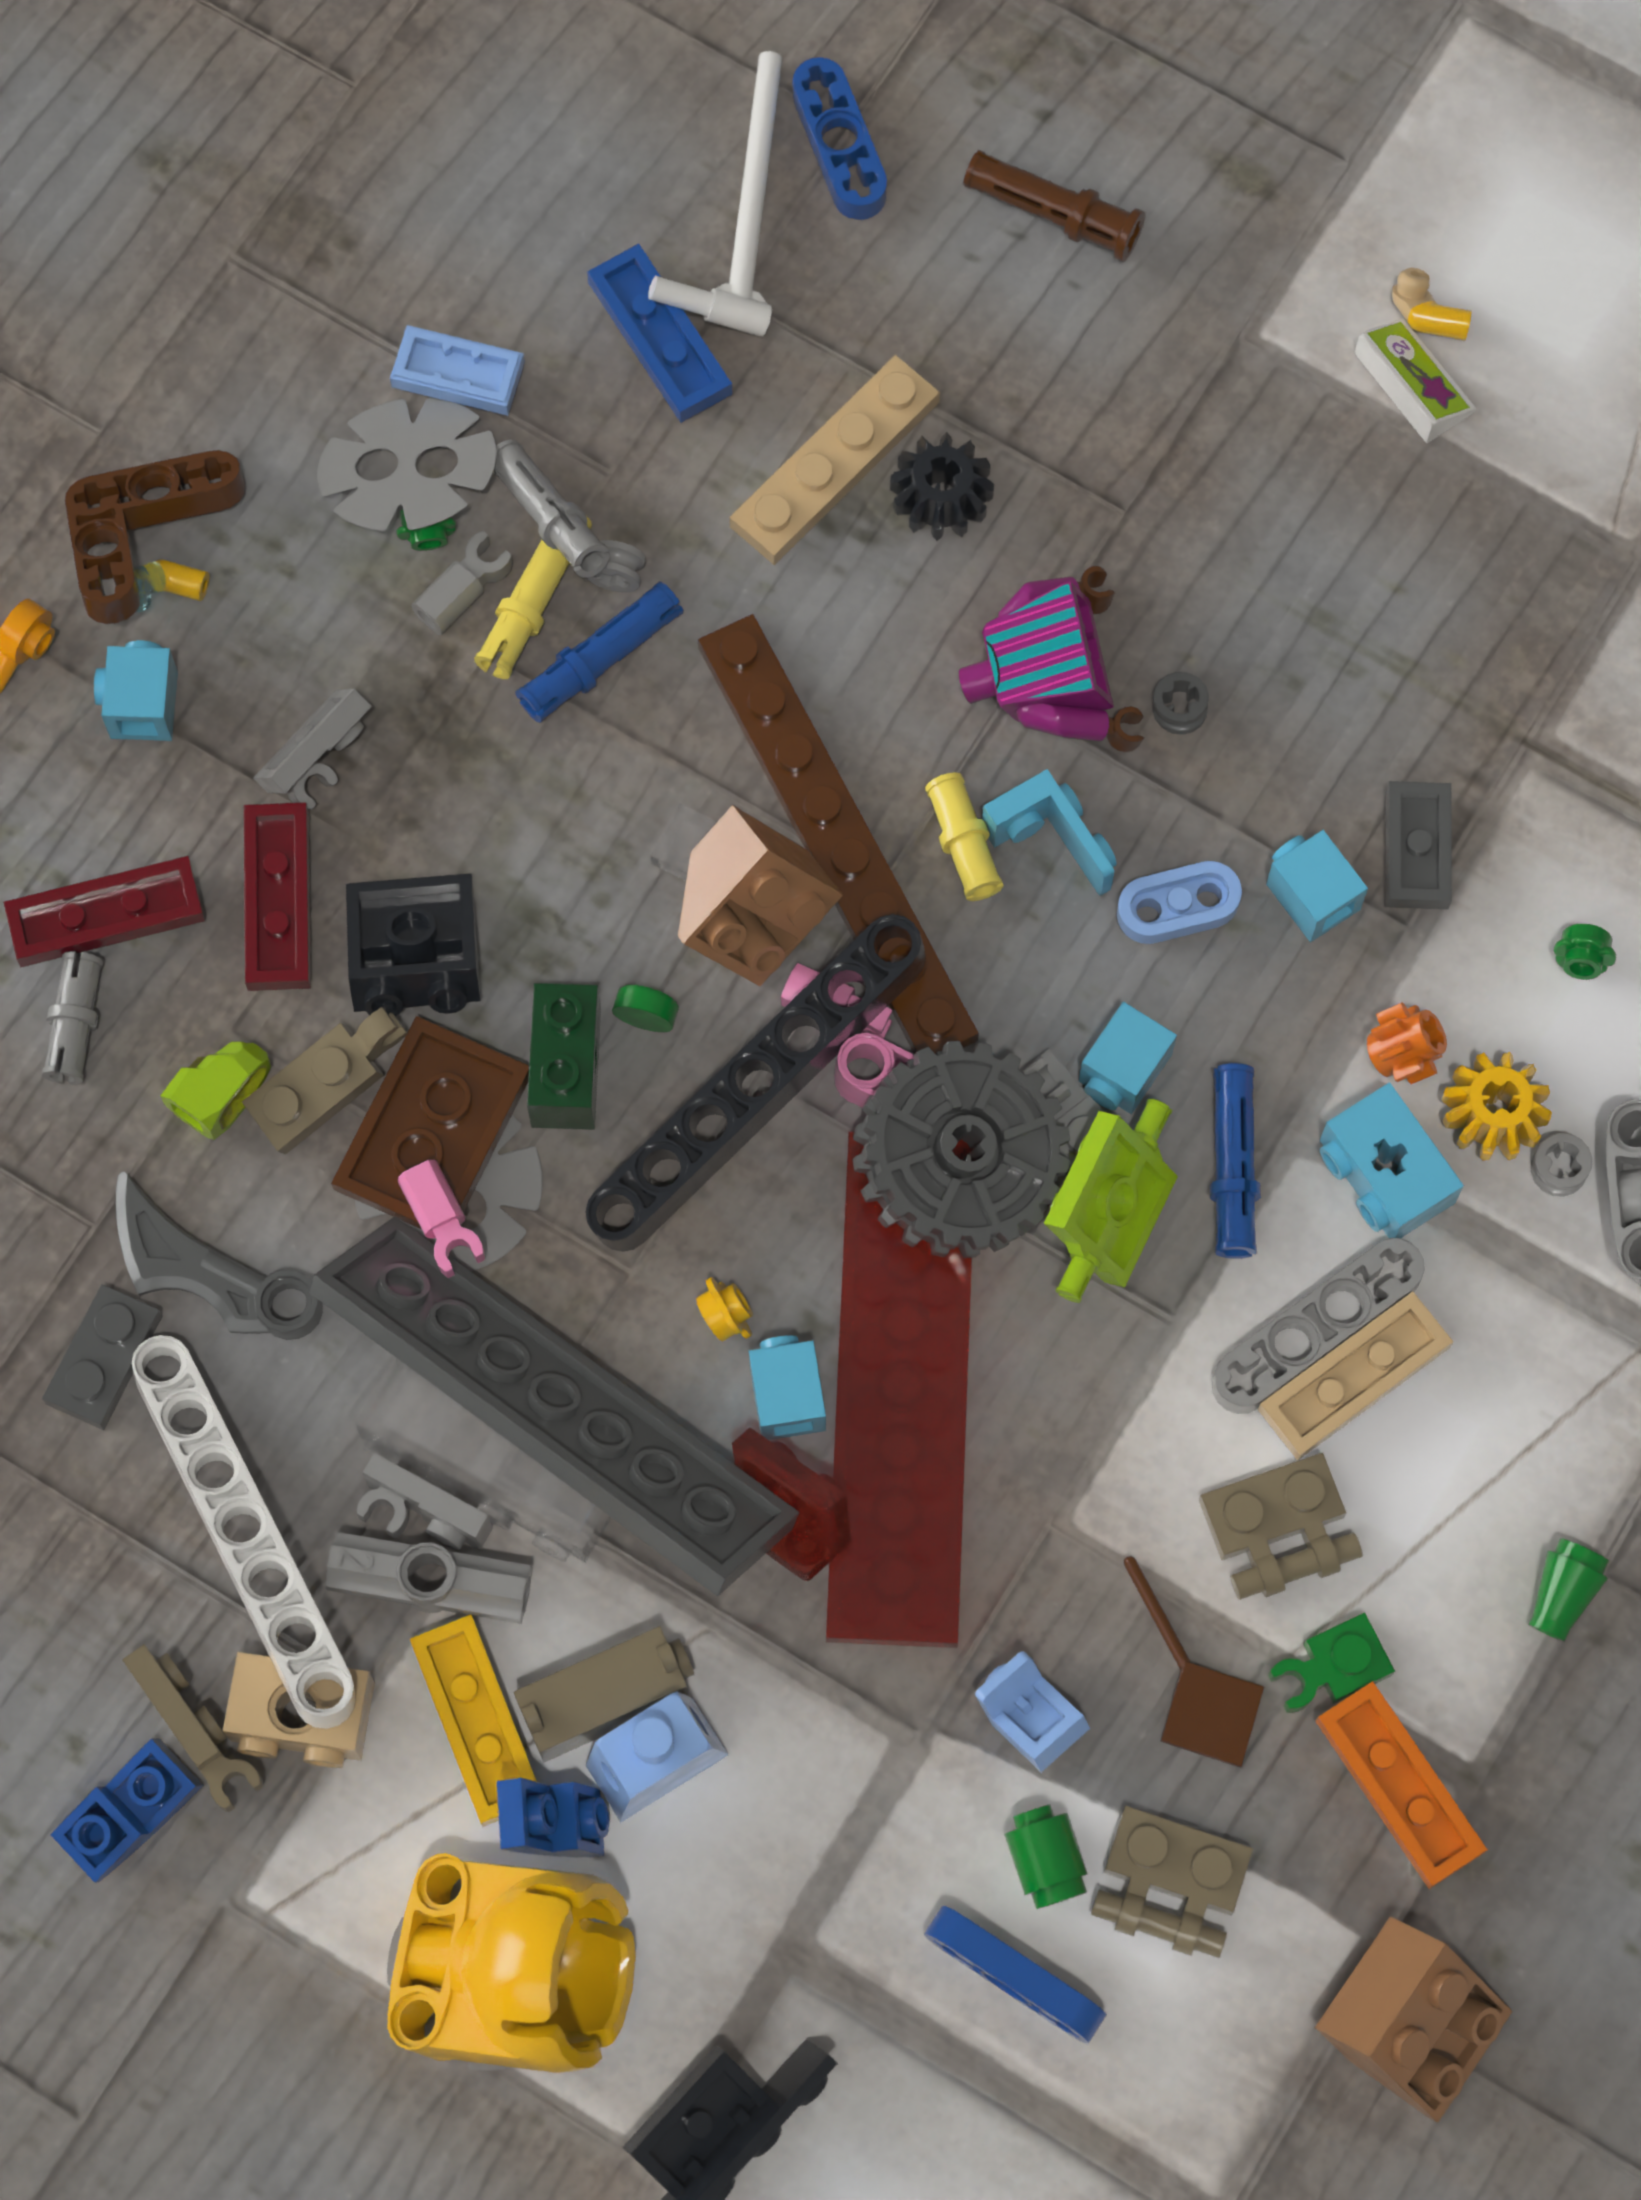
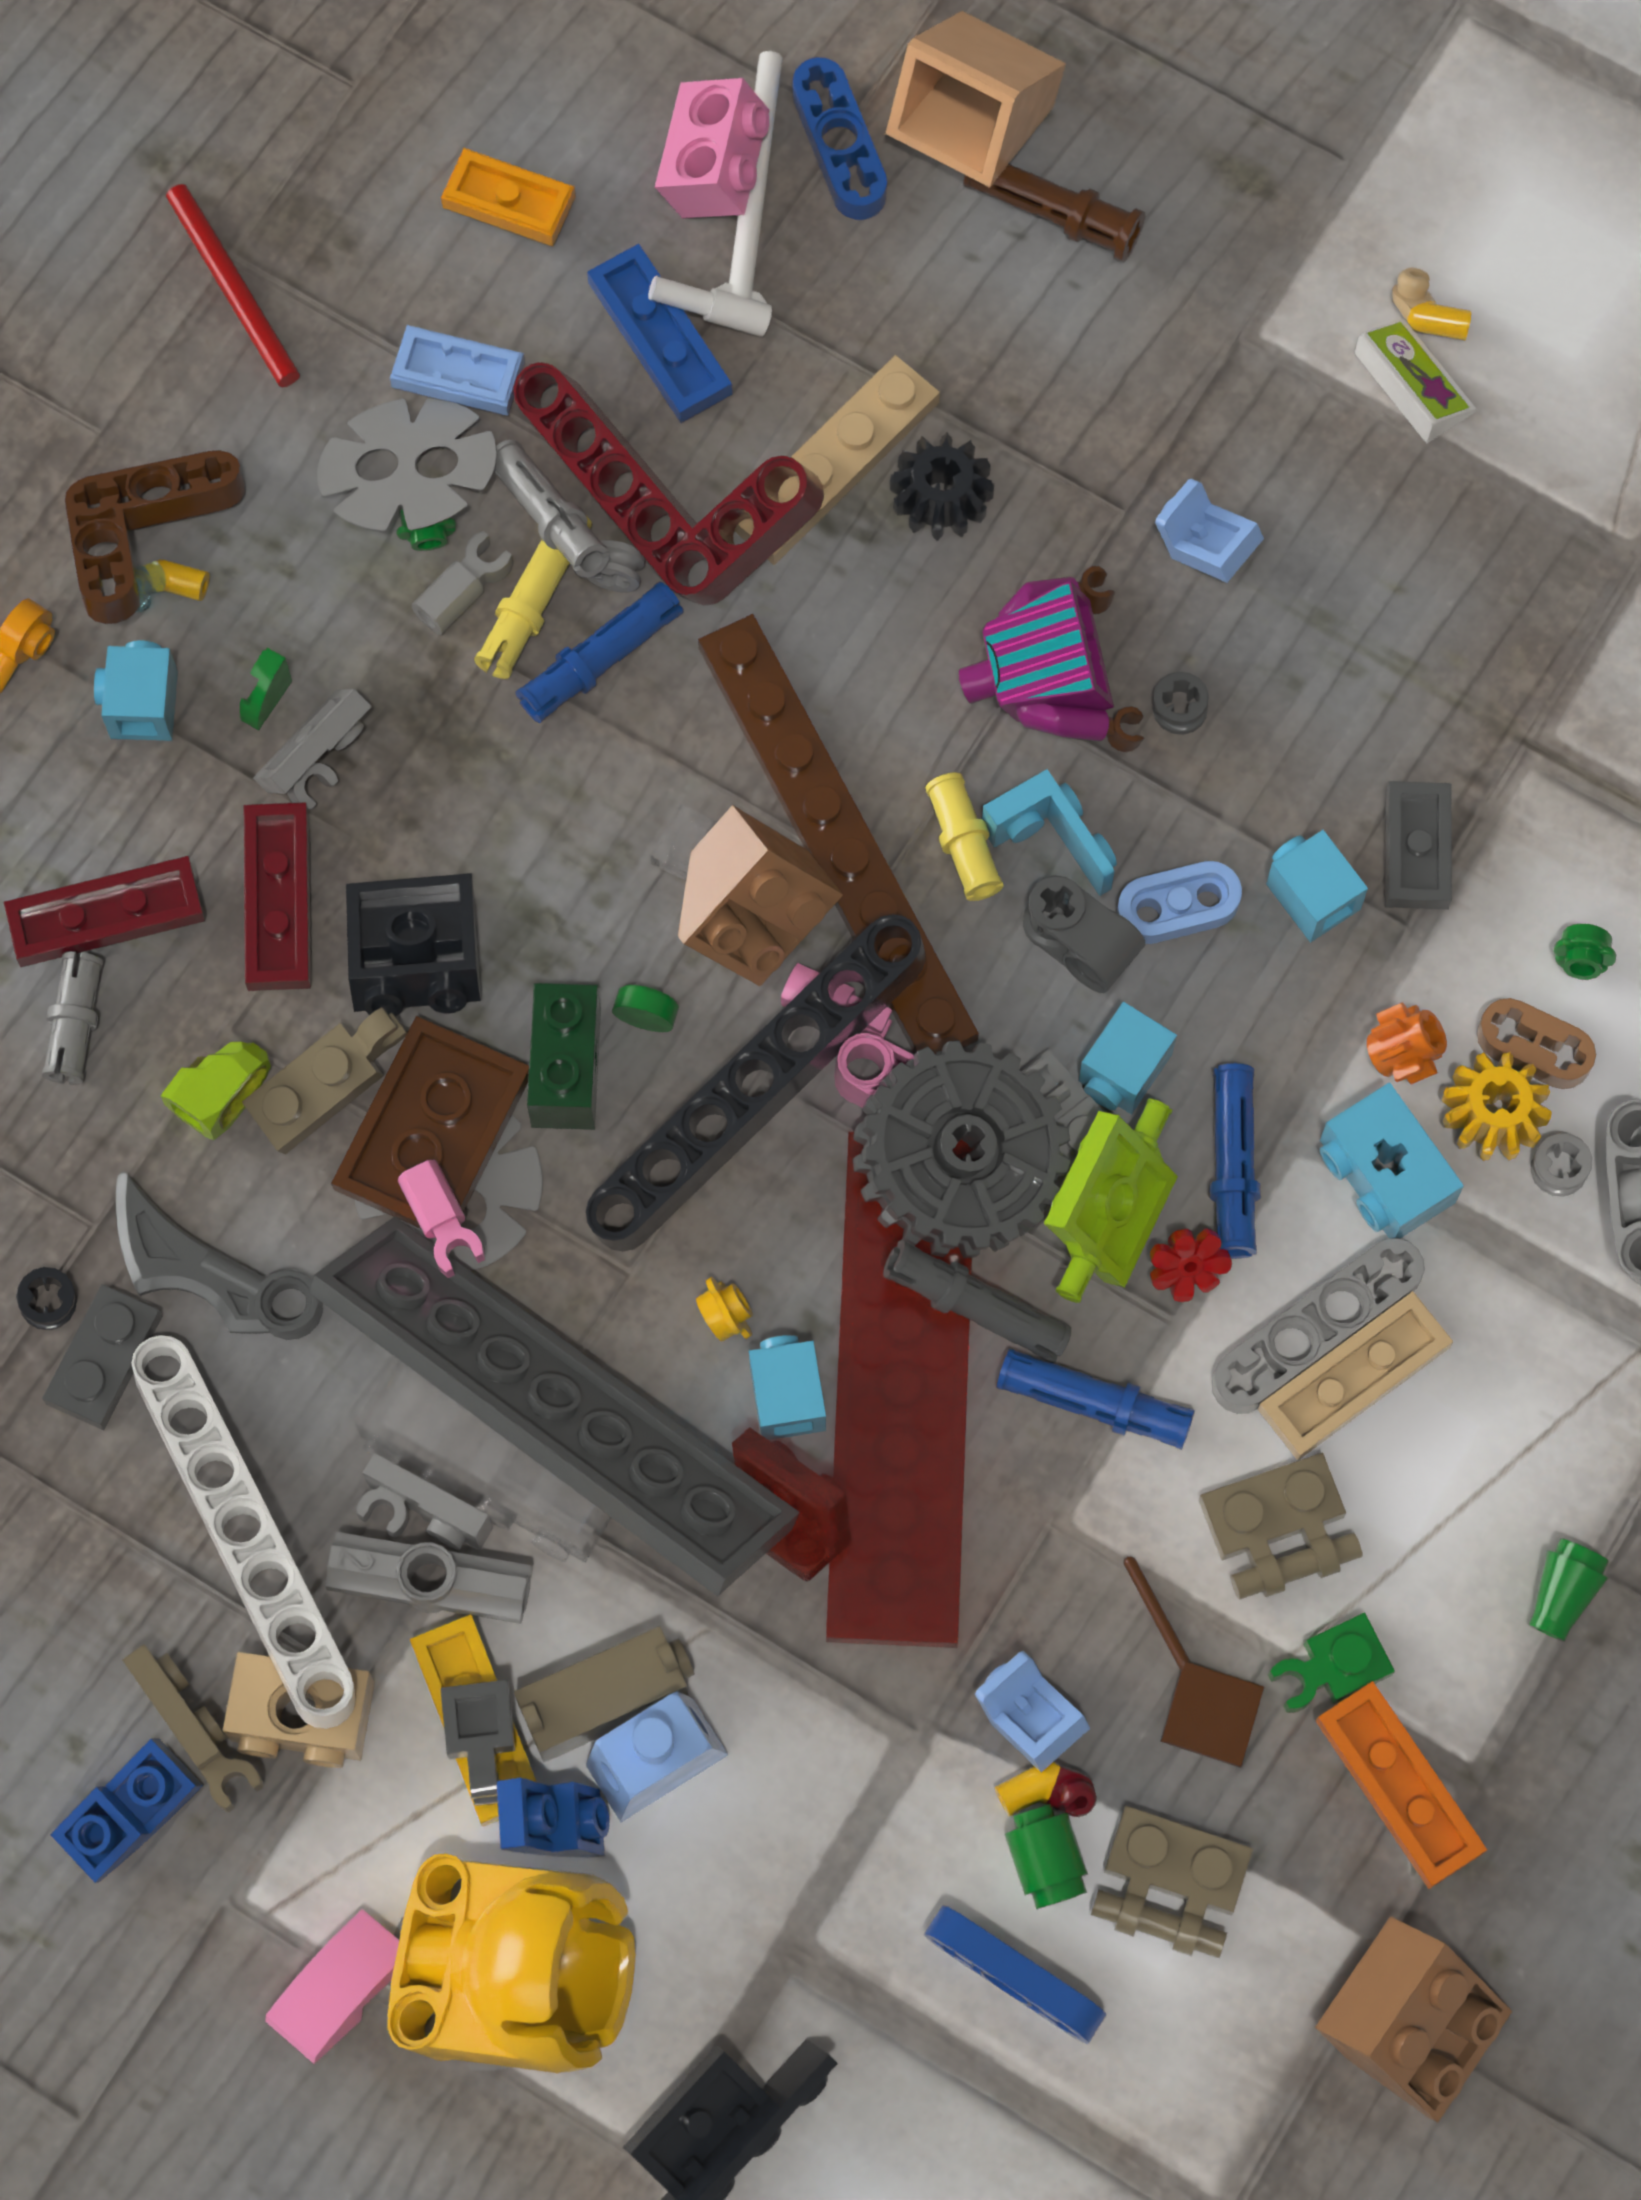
none -> black bush [16,1267,77,1330]
none -> red bar [166,184,300,387]
none -> green tile [239,647,292,731]
none -> bright pink slope [265,1909,399,2064]
none -> dark grey plate [440,1680,516,1806]
none -> light orange plate [441,148,576,247]
none -> dark red beam [513,362,824,606]
none -> bright pink brick [655,78,770,218]
none -> dark grey pin [883,1239,1071,1363]
none -> light nougat slope [885,11,1066,187]
none -> arm [994,1762,1097,1817]
none -> blue pin [996,1348,1195,1450]
none -> dark grey piece [1023,876,1145,994]
none -> red plant [1150,1228,1232,1302]
none -> light blue bracket [1155,479,1264,583]
none -> medium nougat beam [1477,998,1596,1089]

